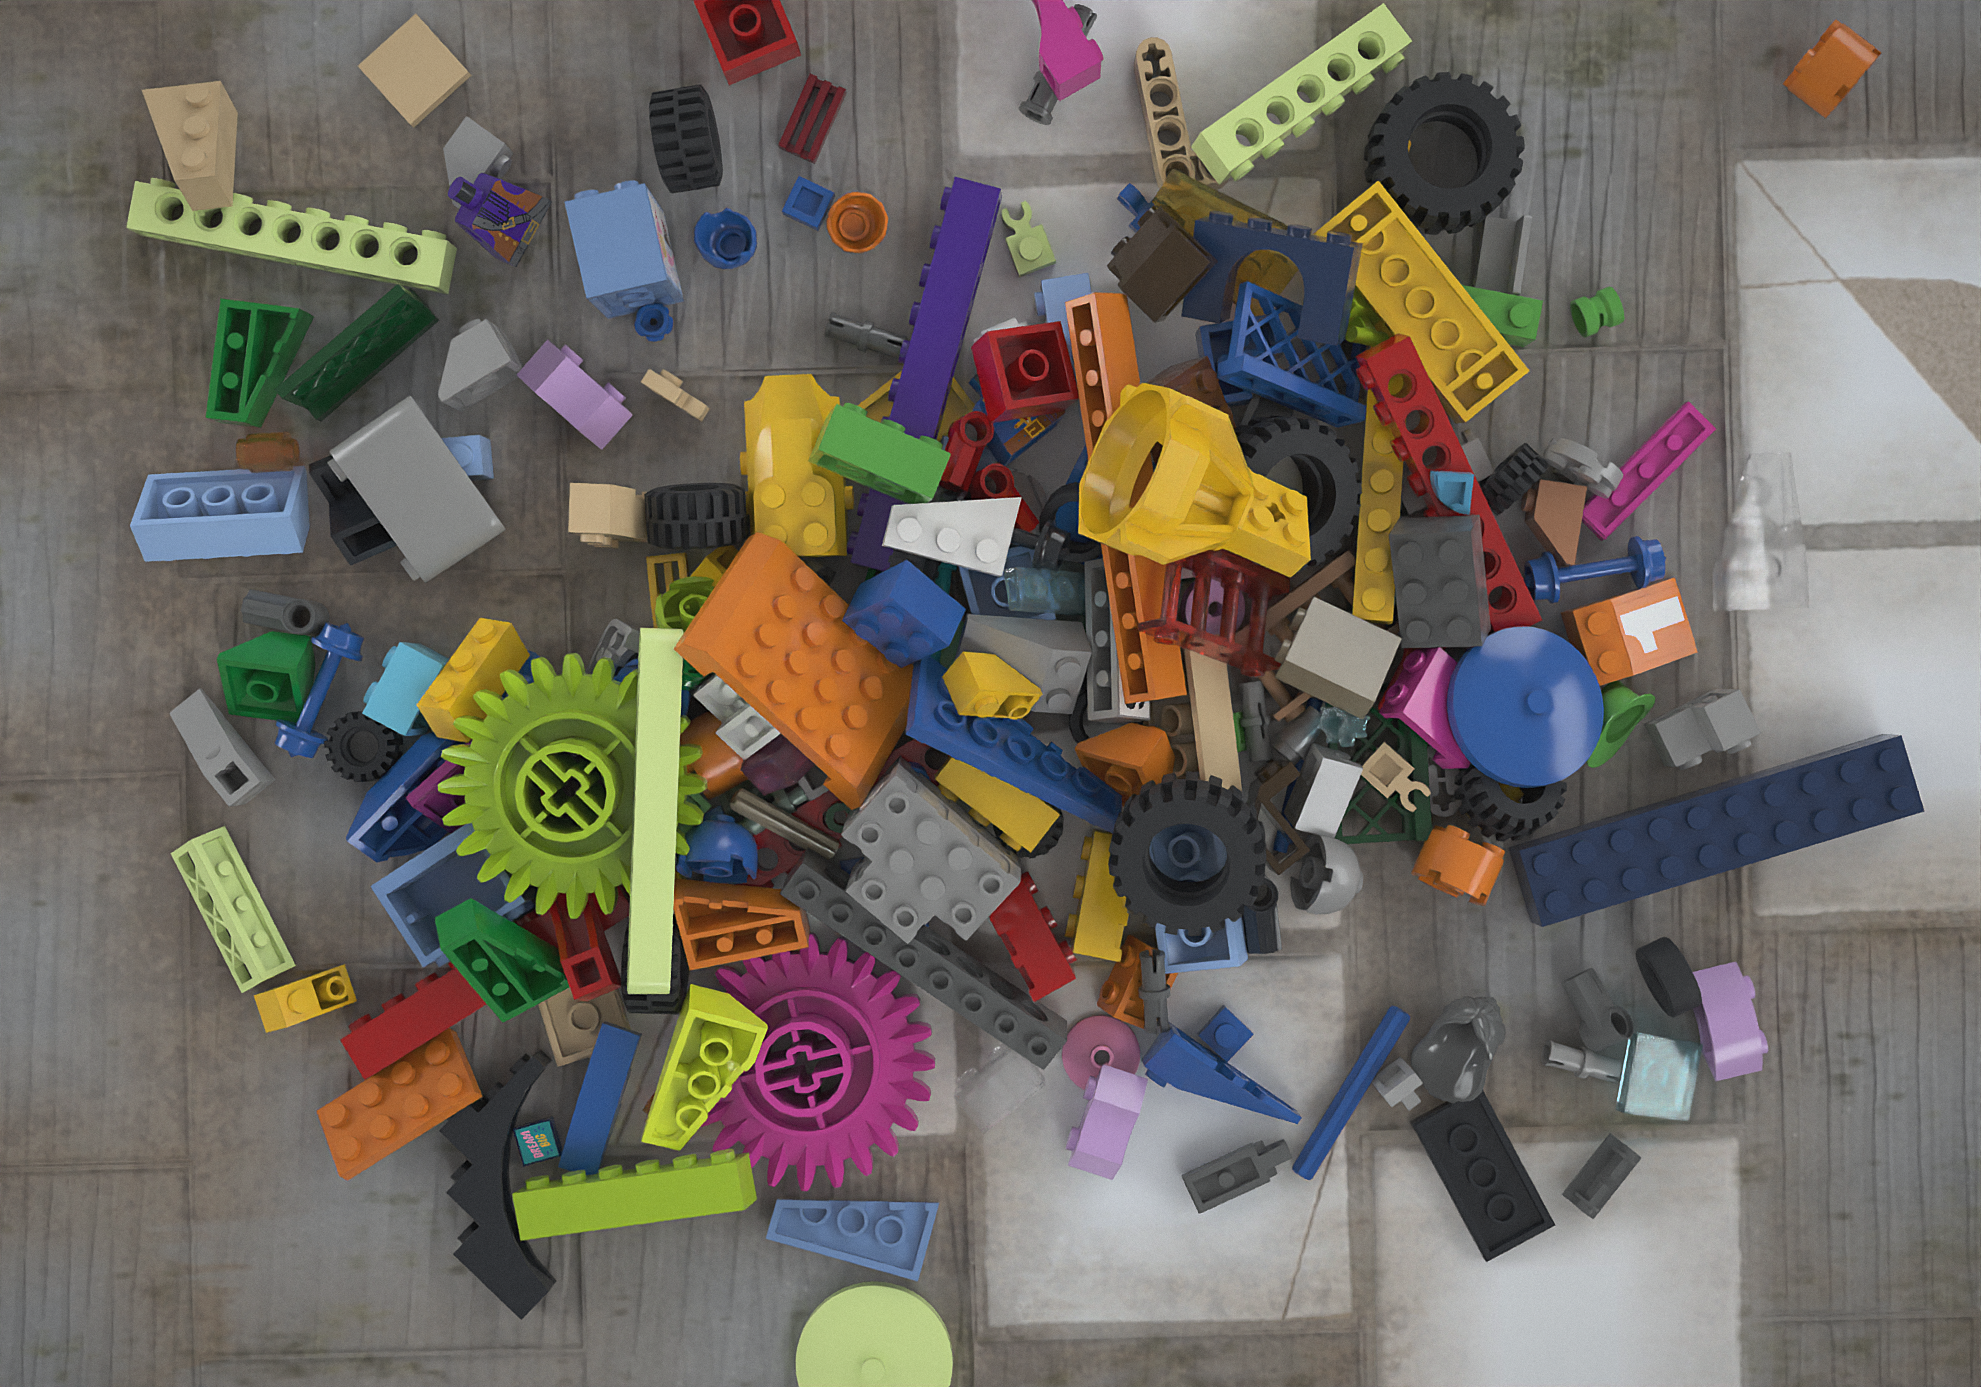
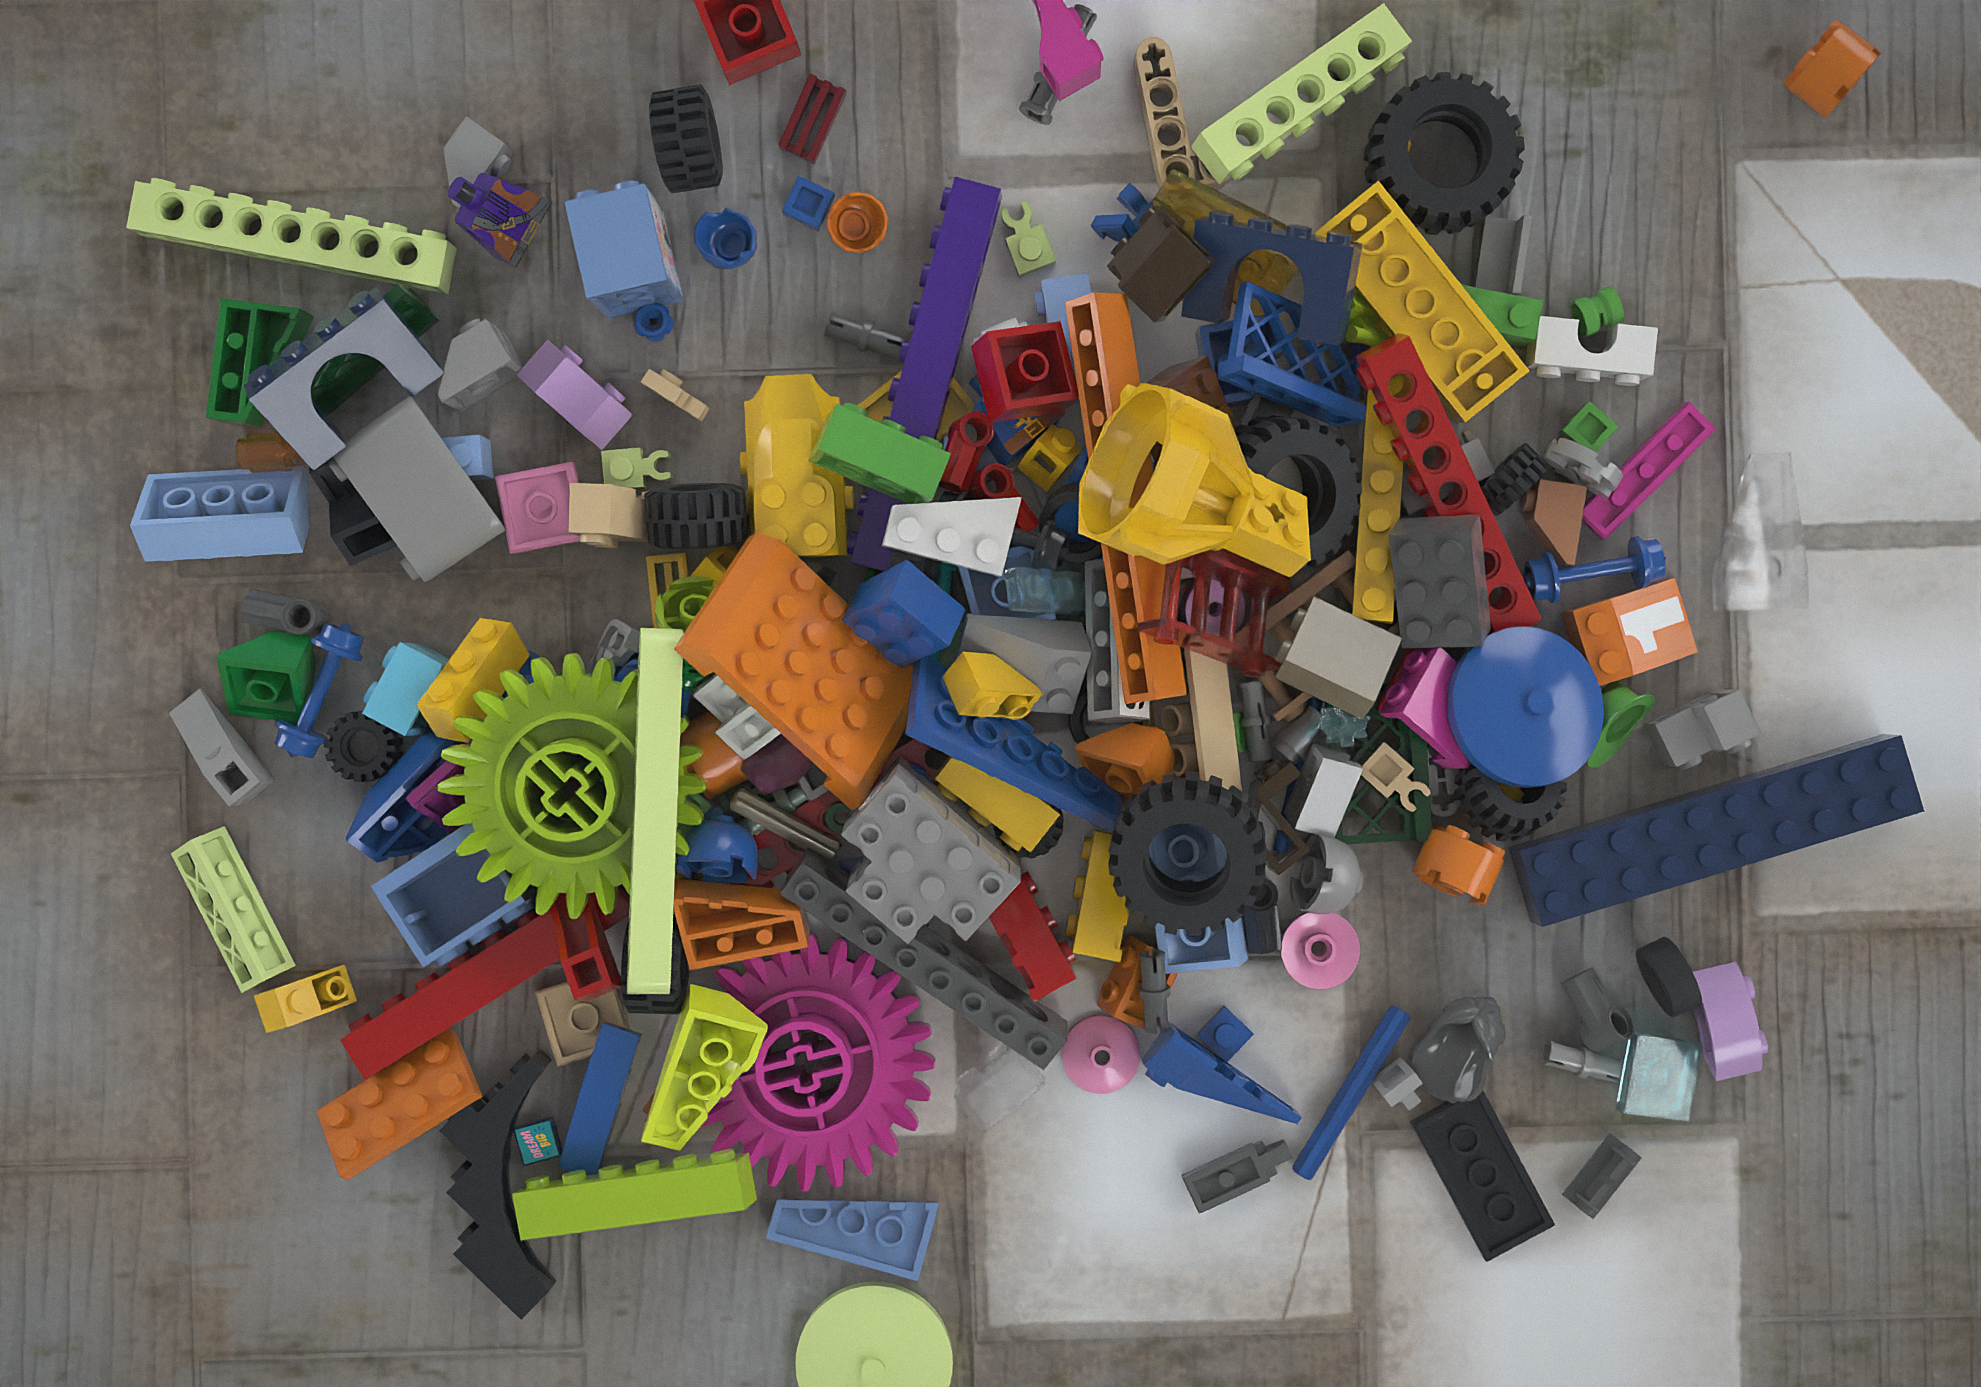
tan wedge [142,81,238,211] -> none
tan tile [358,13,472,128] -> none
green wedge [434,898,569,1023] -> none
lavender brick [1065,1064,1148,1180] -> none
dark azure tile [1430,470,1474,515] -> none
none -> arch [244,287,444,471]
none -> bright pink plate [495,462,580,555]
none -> yellowish green plate [601,447,673,489]
none -> yellow brick [1017,423,1083,492]
none -> blue tile [1091,214,1138,242]
none -> bright pink dish [1281,912,1360,989]
none -> white arch [1525,316,1658,386]
none -> bright green plate [1559,401,1619,452]

